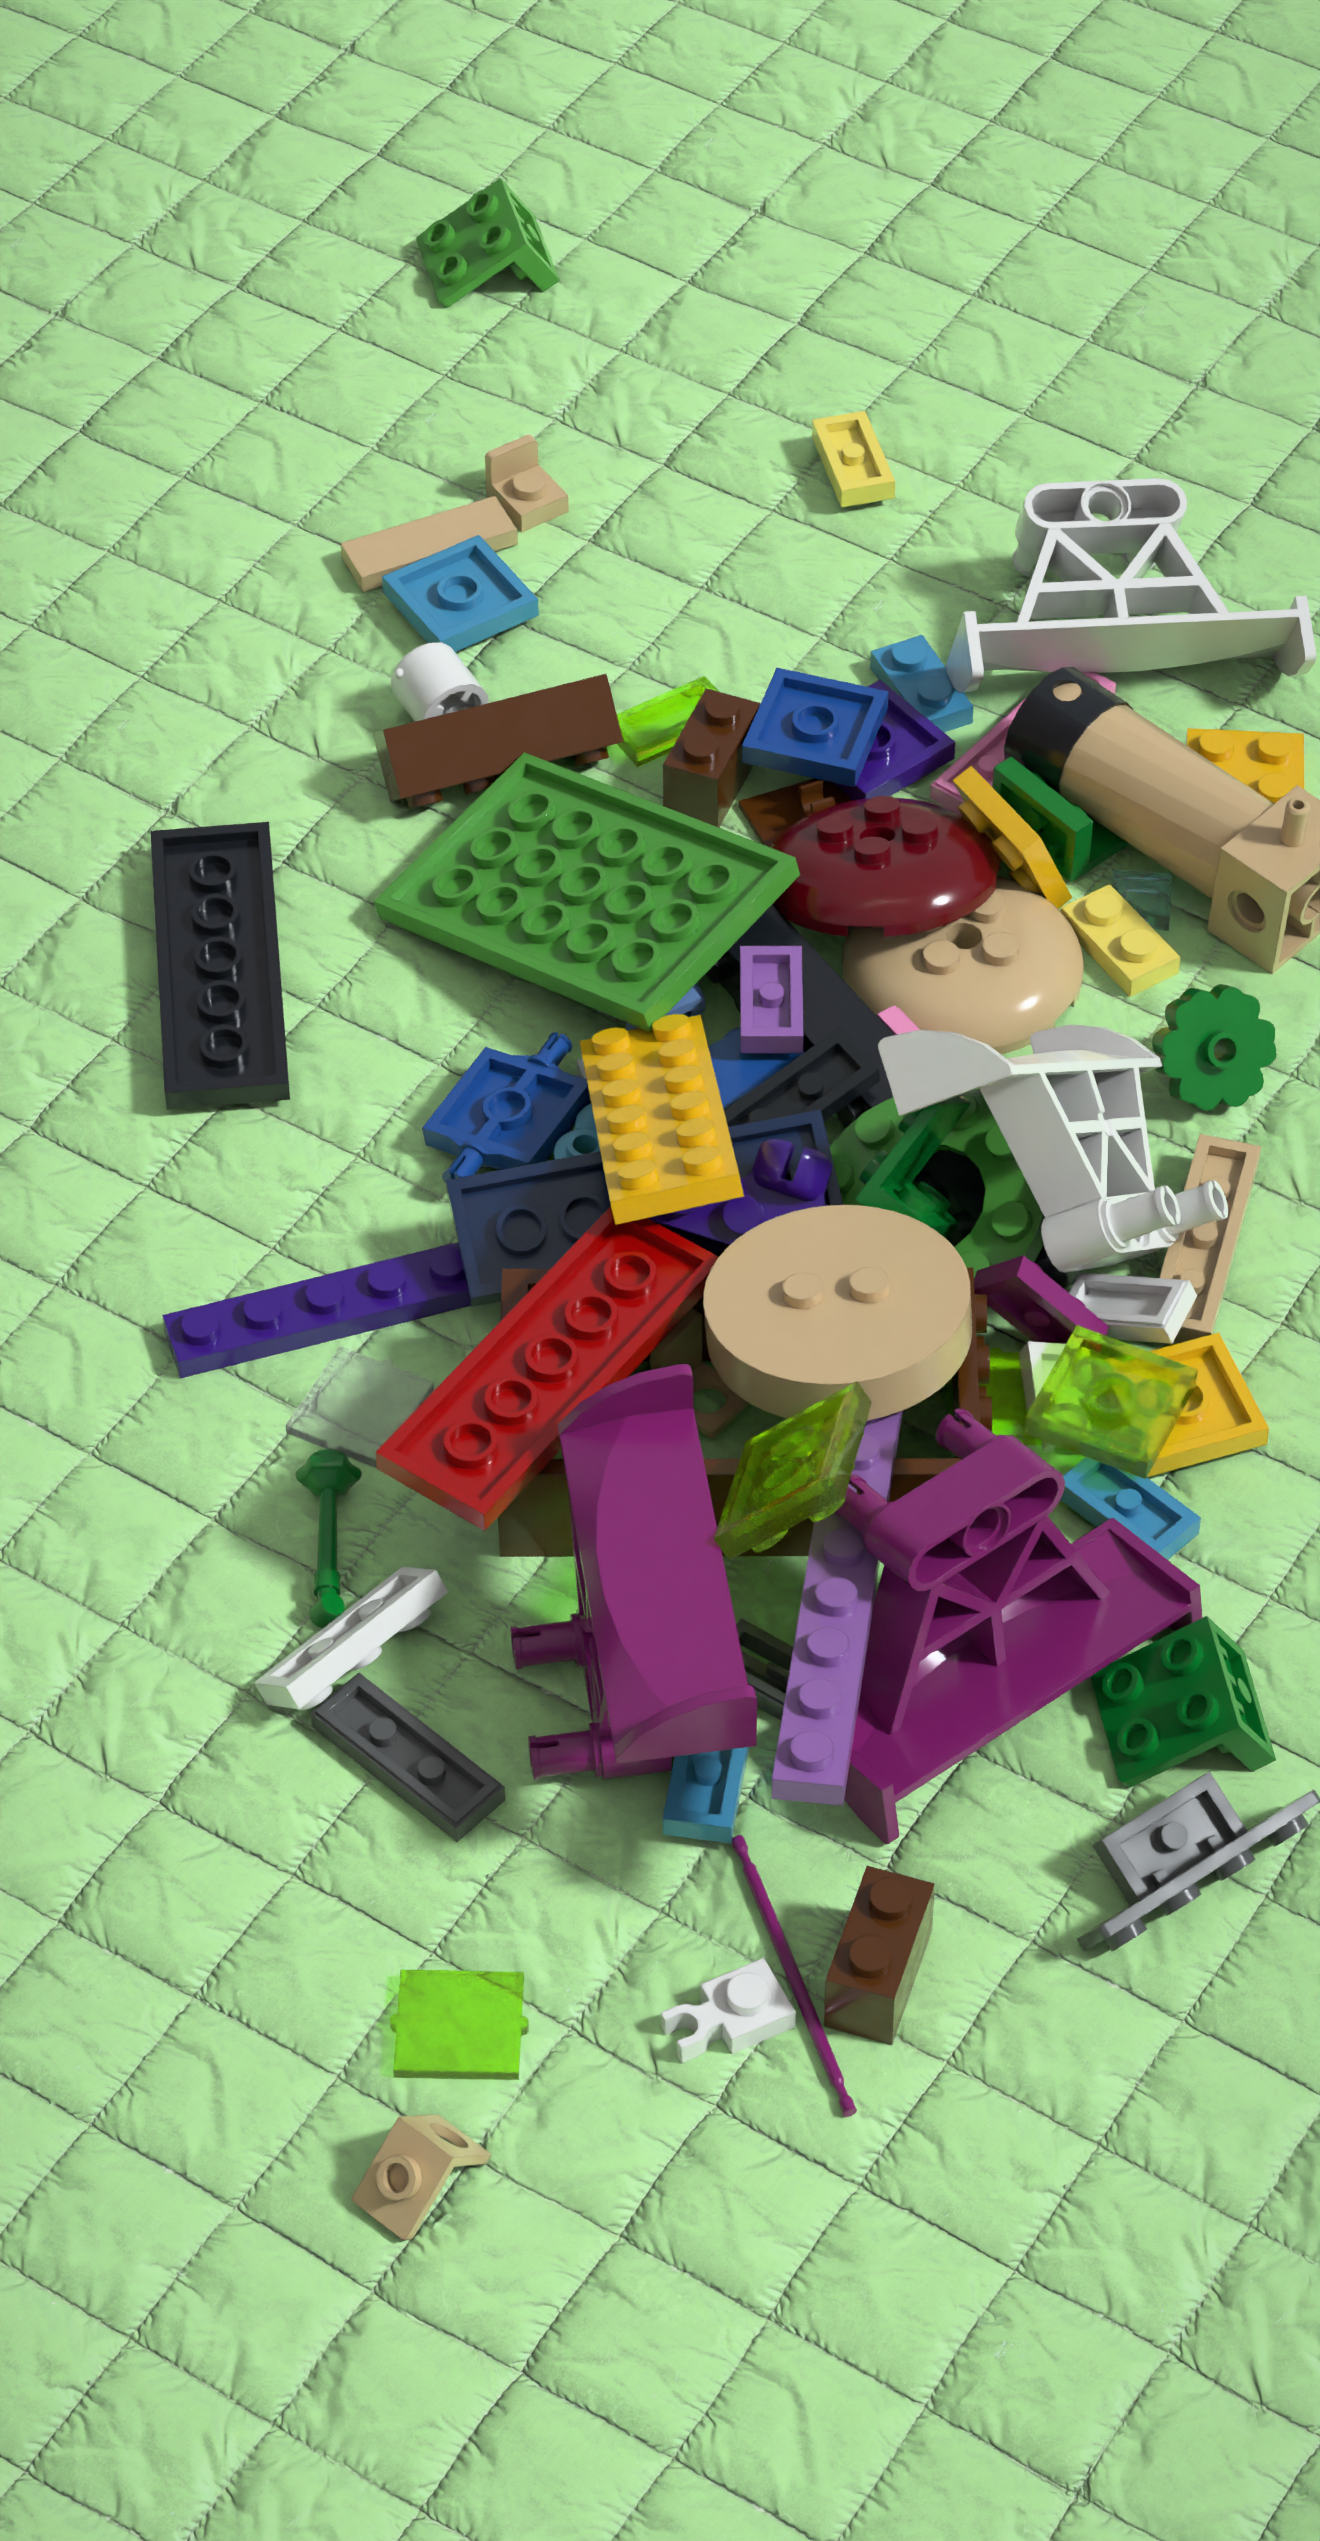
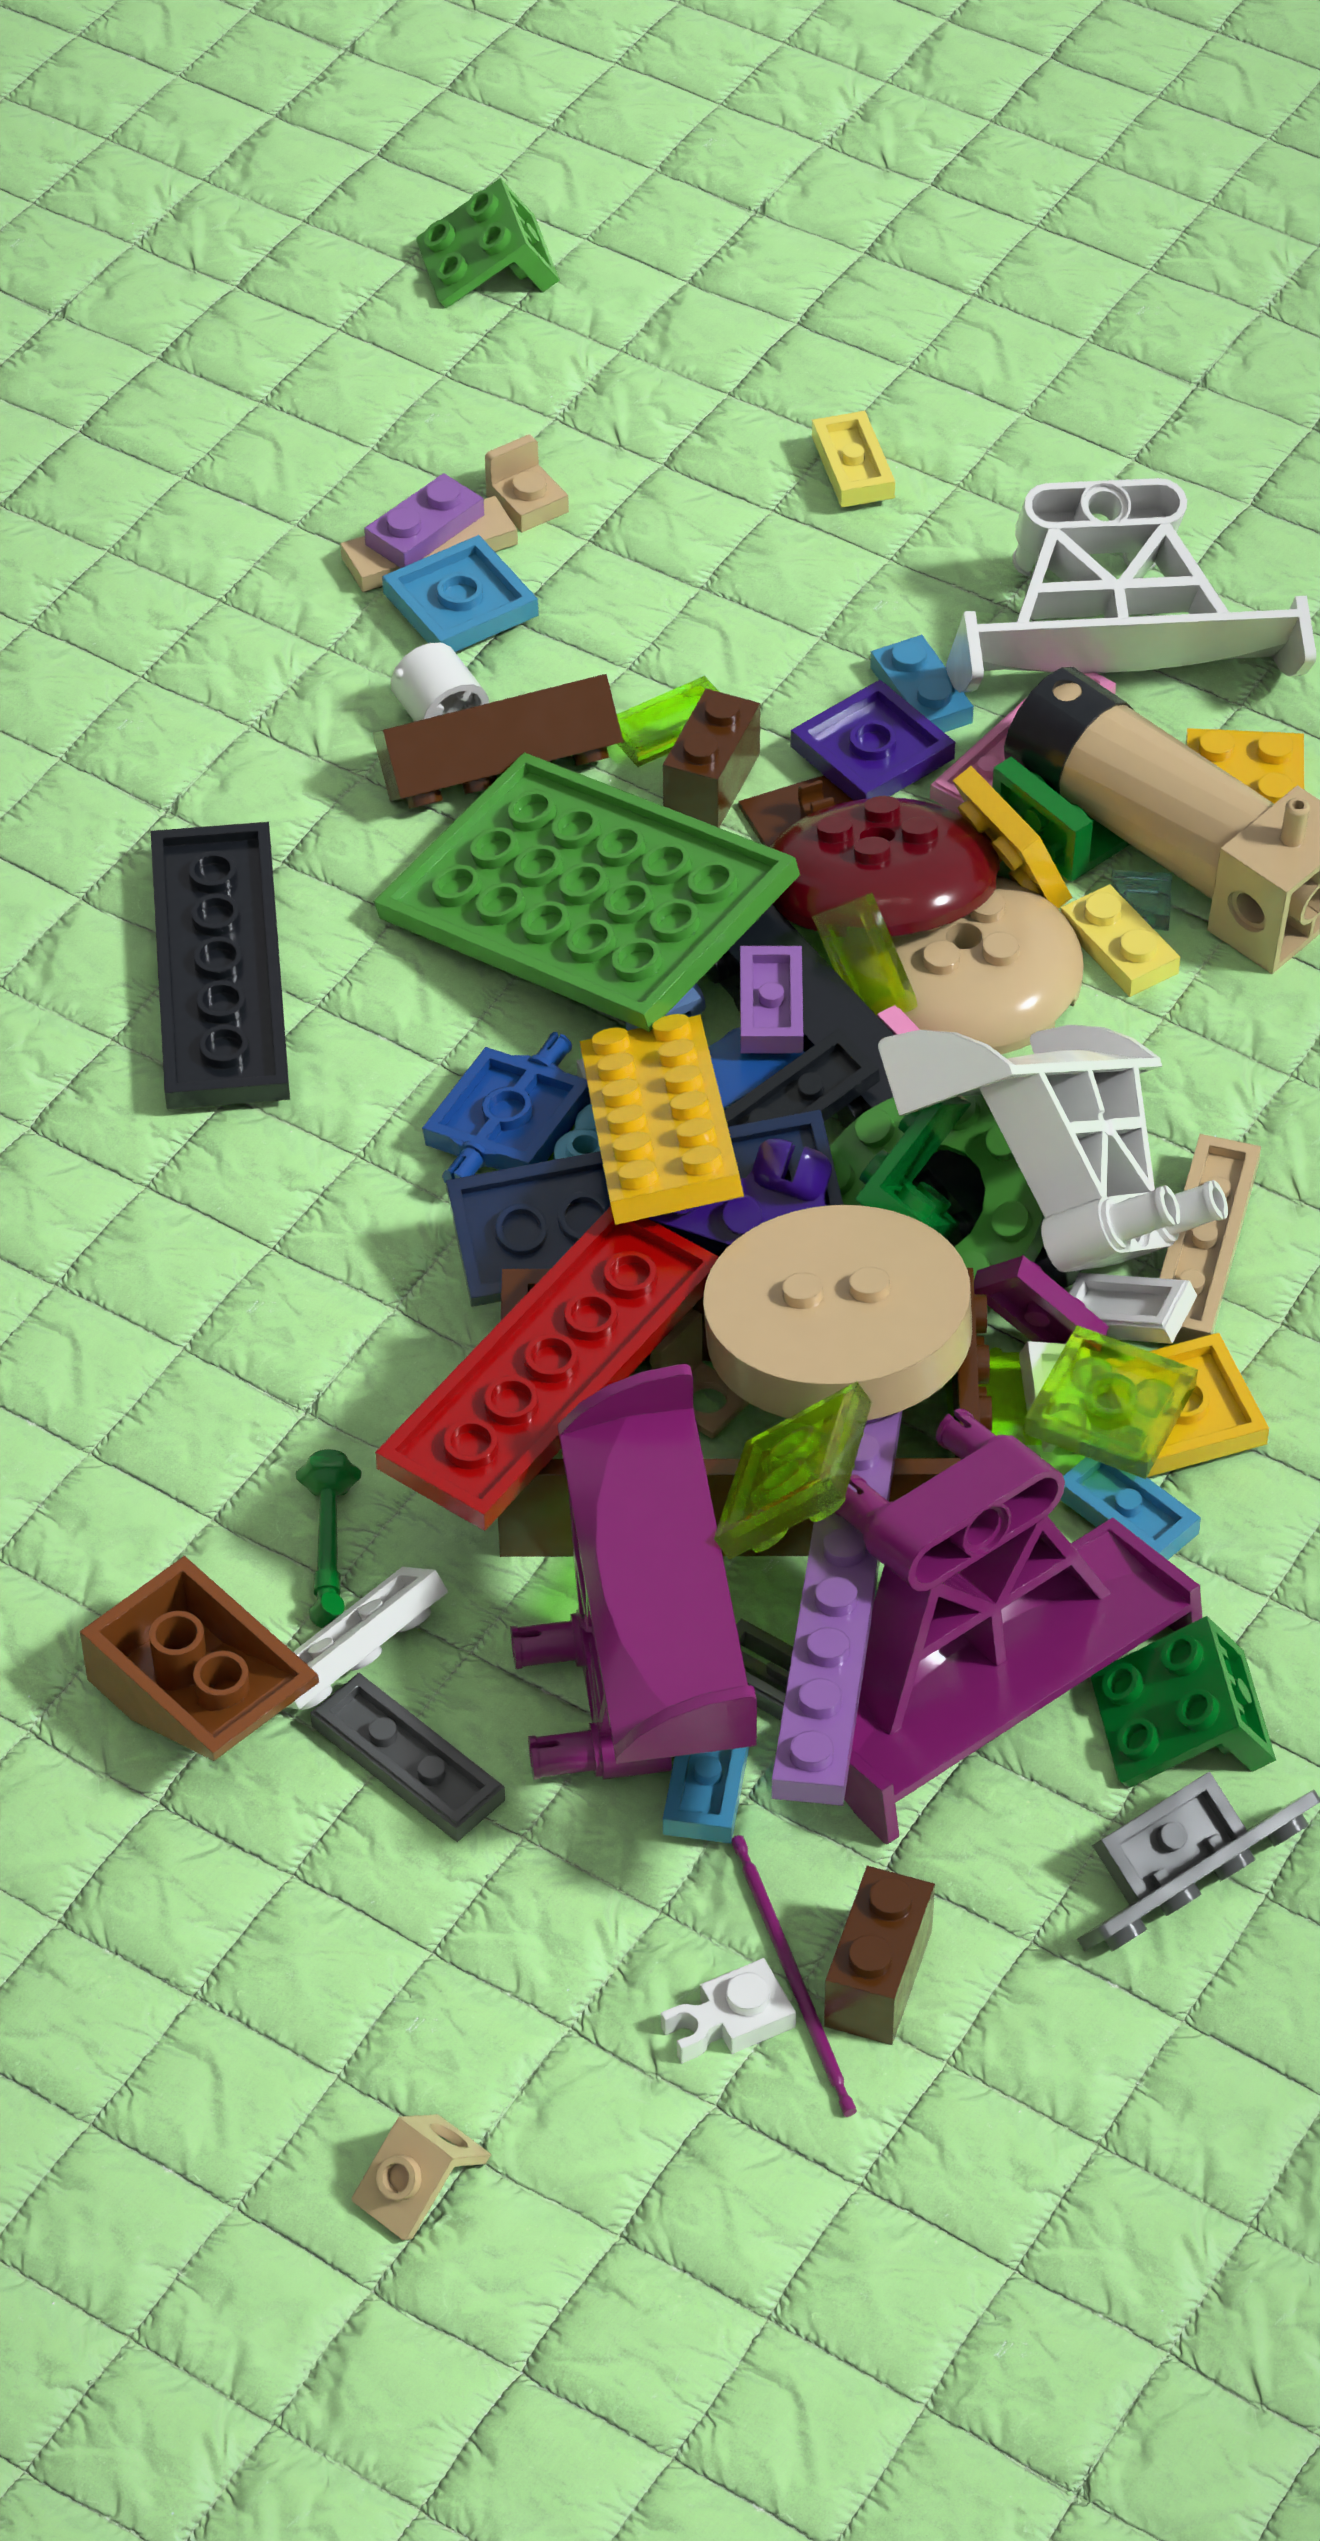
dark purple plate [162,1242,471,1379] -> none
clear piece [286,1346,434,1468] -> none
clear neon green piece [390,1969,529,2080] -> none
blue plate [742,668,889,787] -> none
green plant [1152,984,1277,1111] -> none
none -> dark orange slope [80,1555,319,1761]
none -> medium lavender plate [364,473,484,568]
none -> clear neon green tile [812,892,918,1016]

